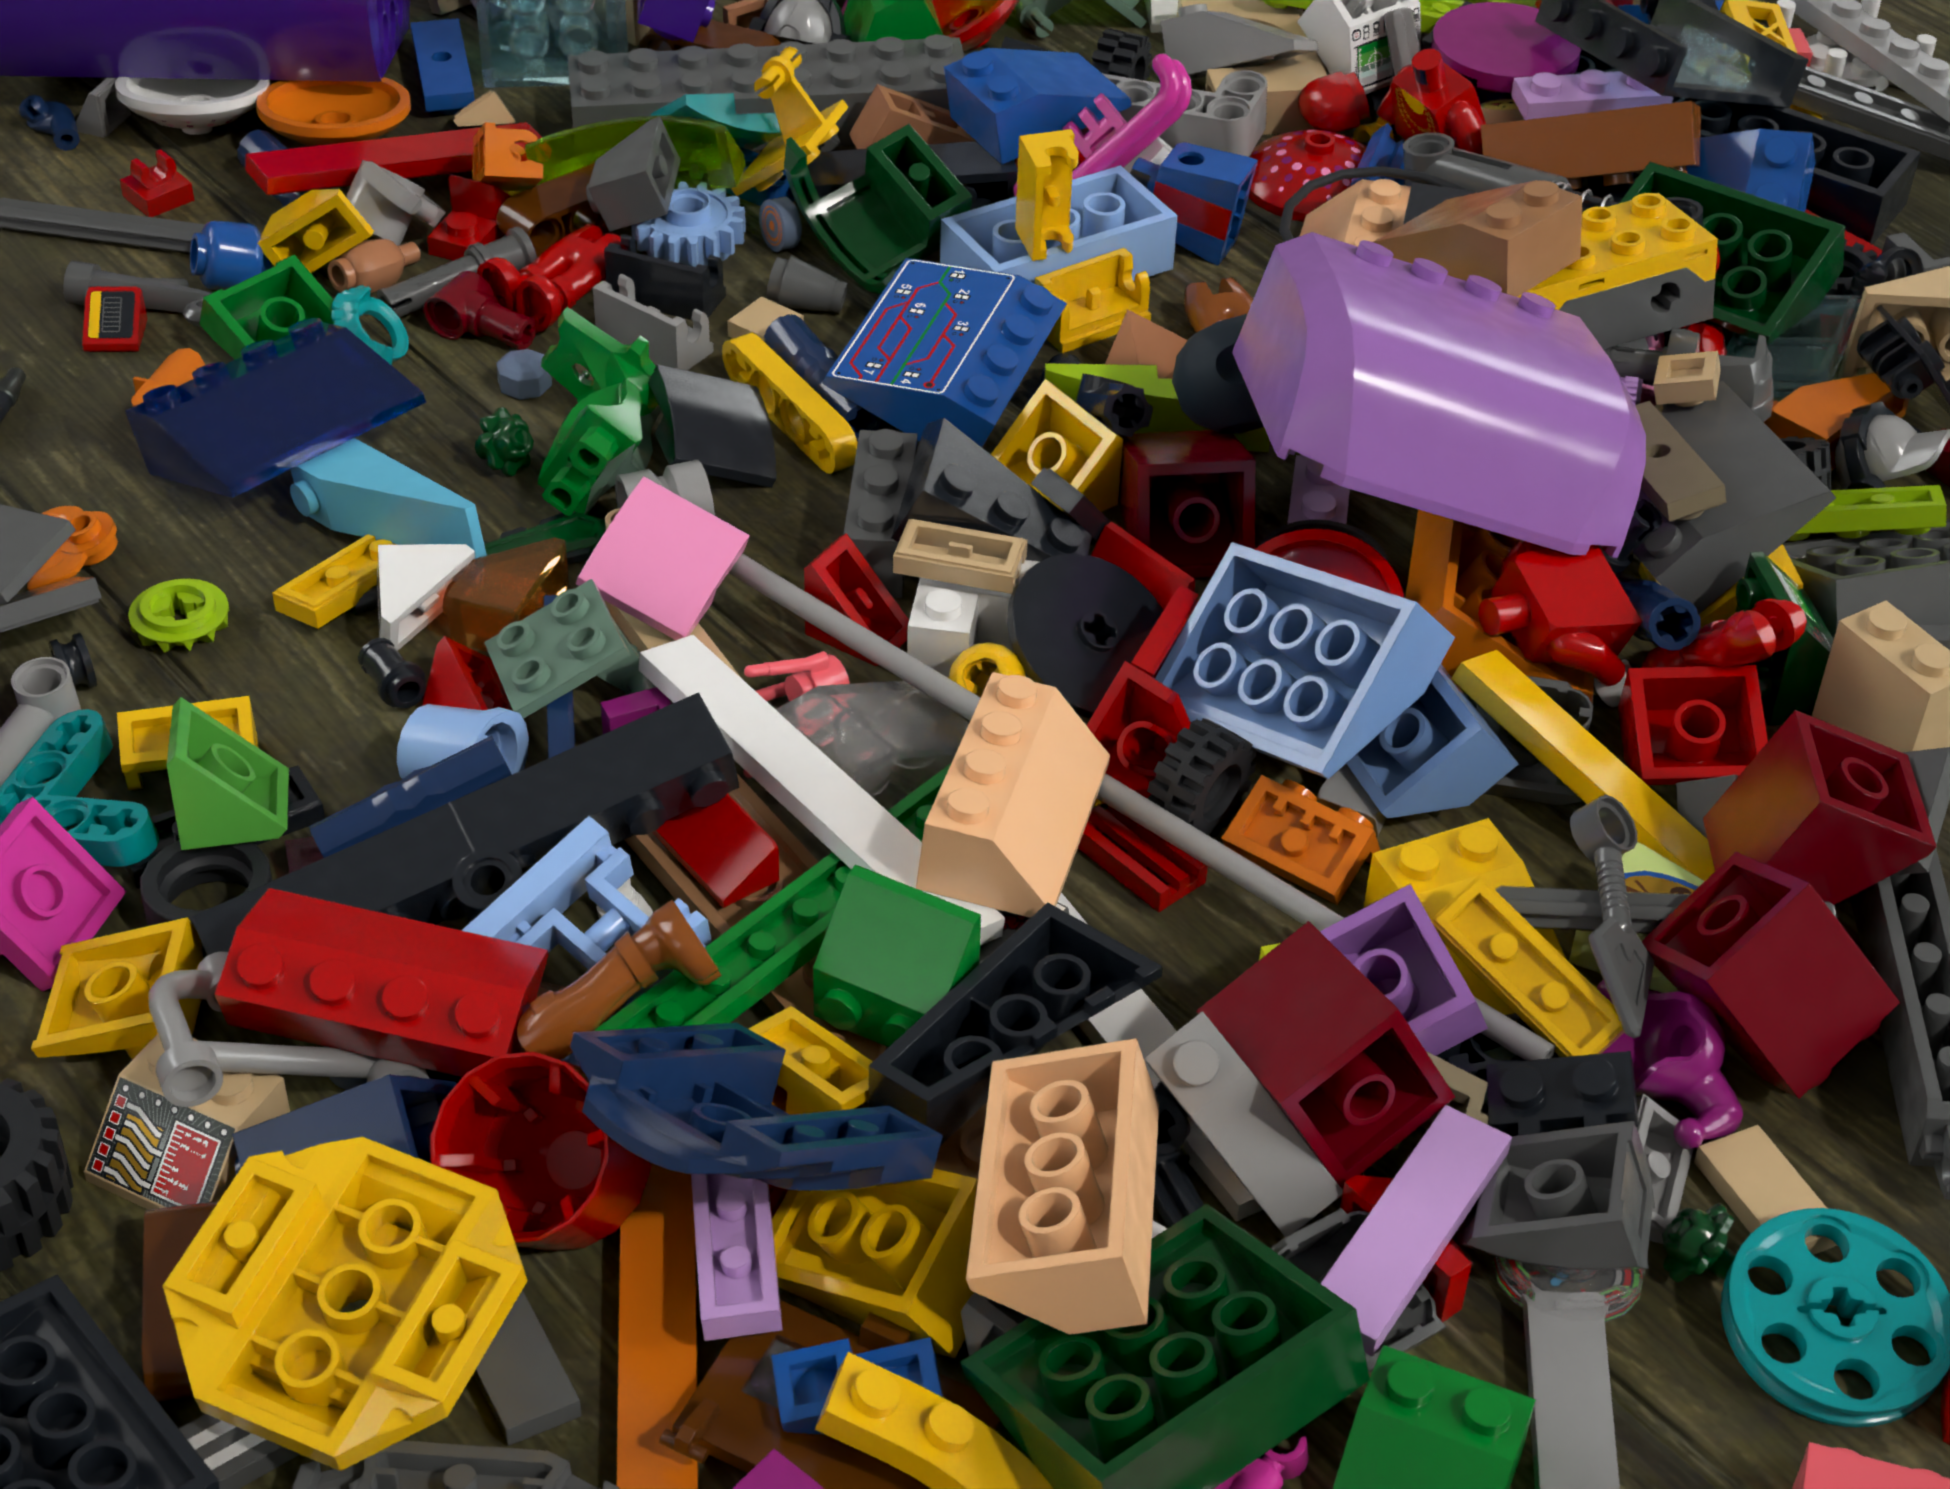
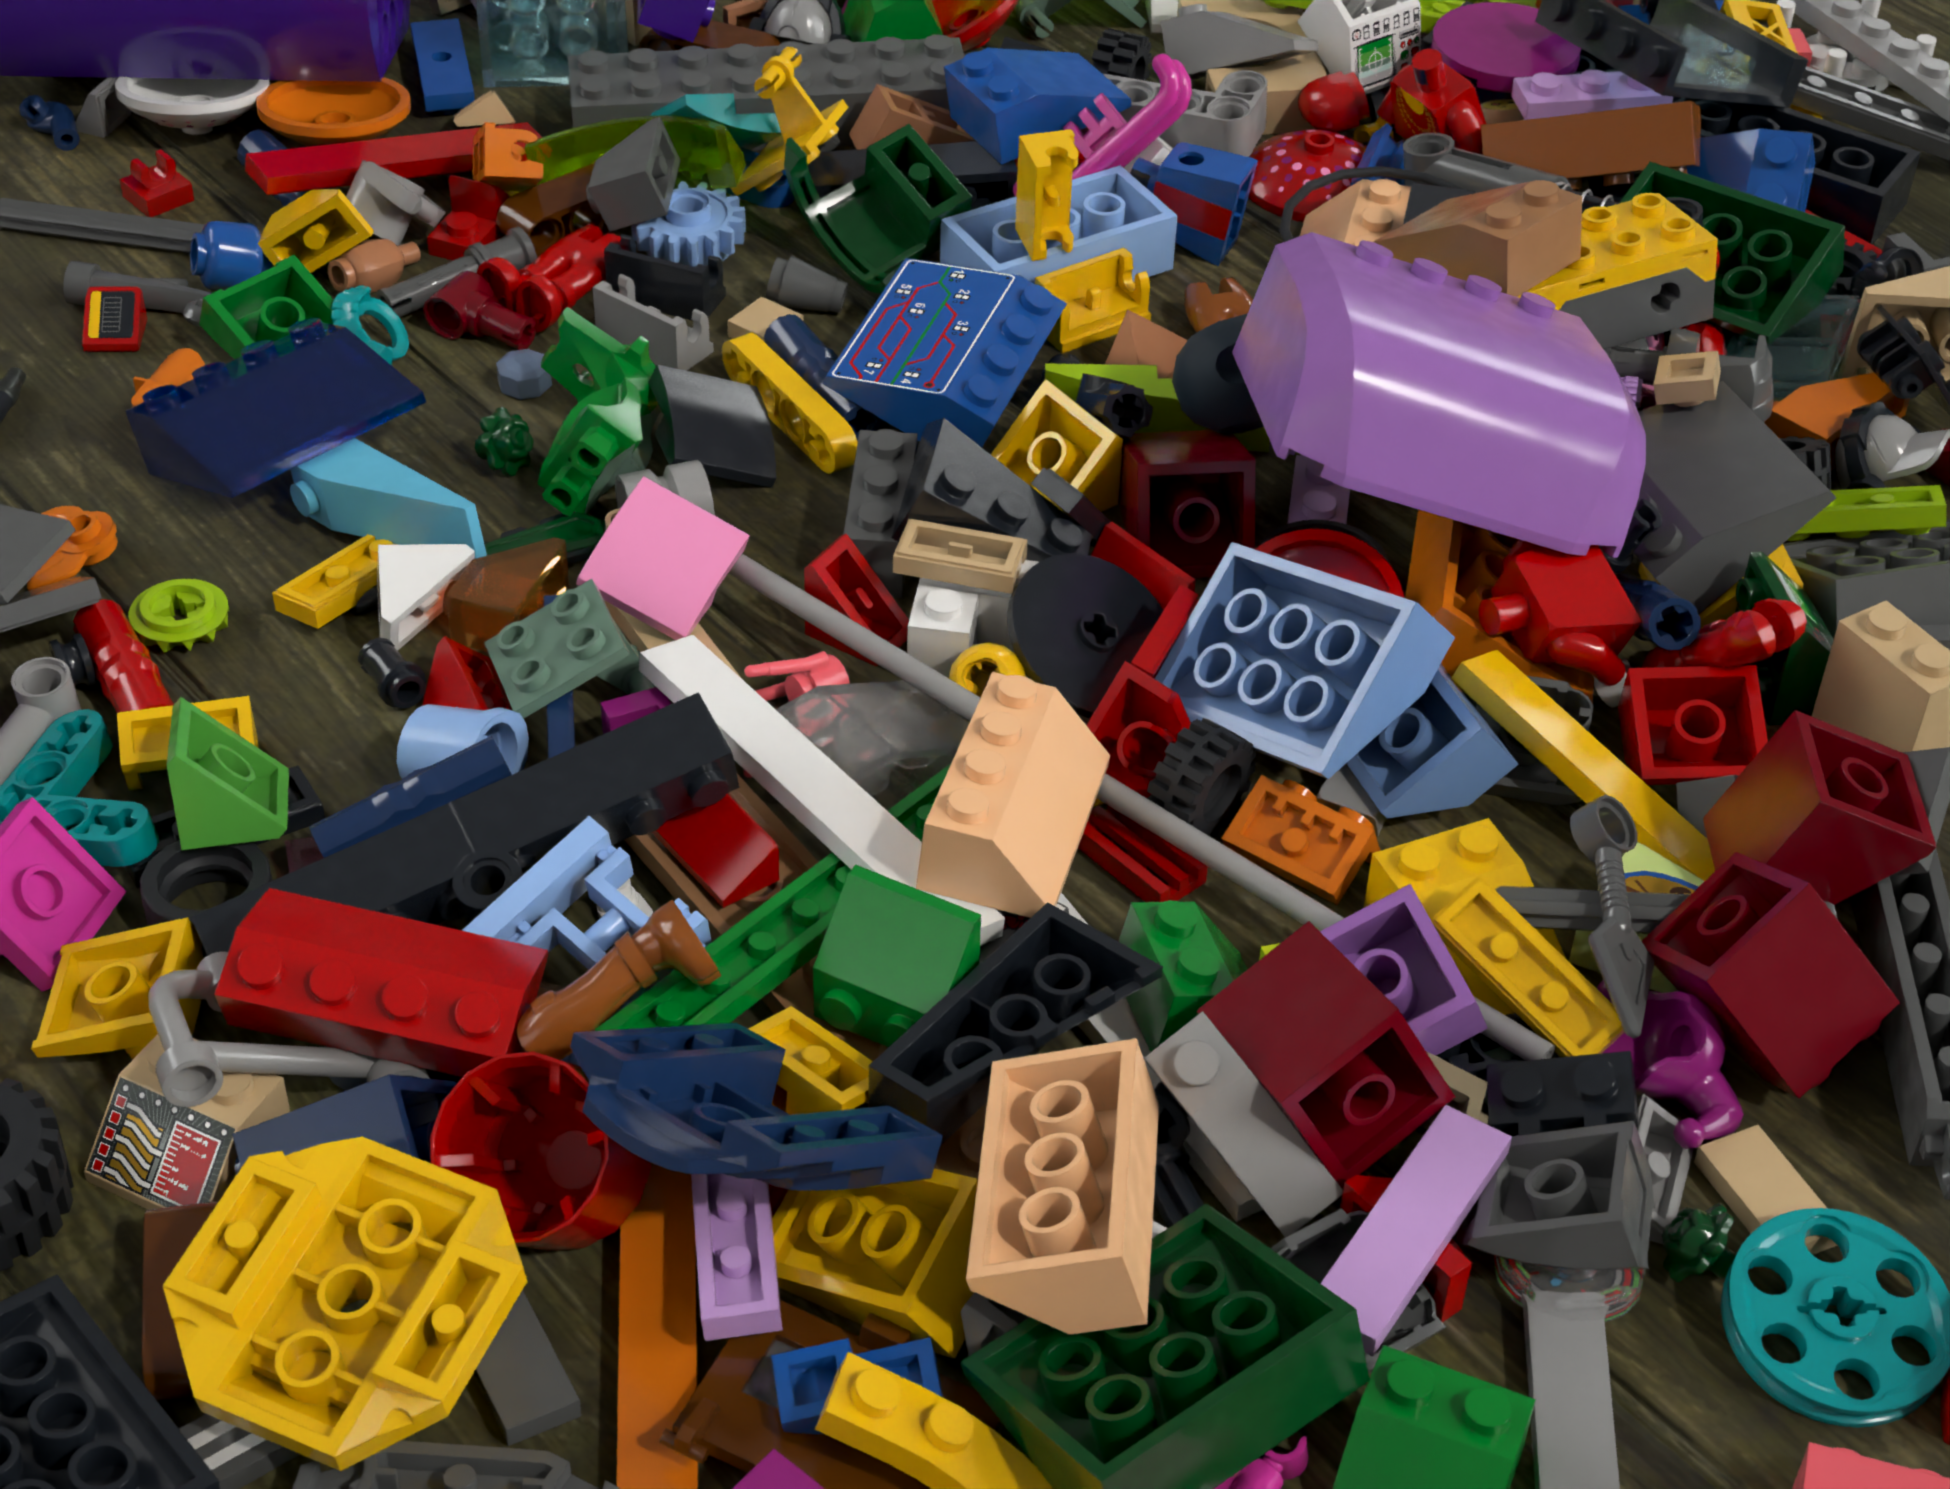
sand blue tile [759,197,802,252] -> none
light grey axle [1384,7,1420,76] -> none
dark tan tile [1635,401,1726,522] -> none
none -> red axle [73,599,174,713]
none -> green slope [1118,900,1248,1052]

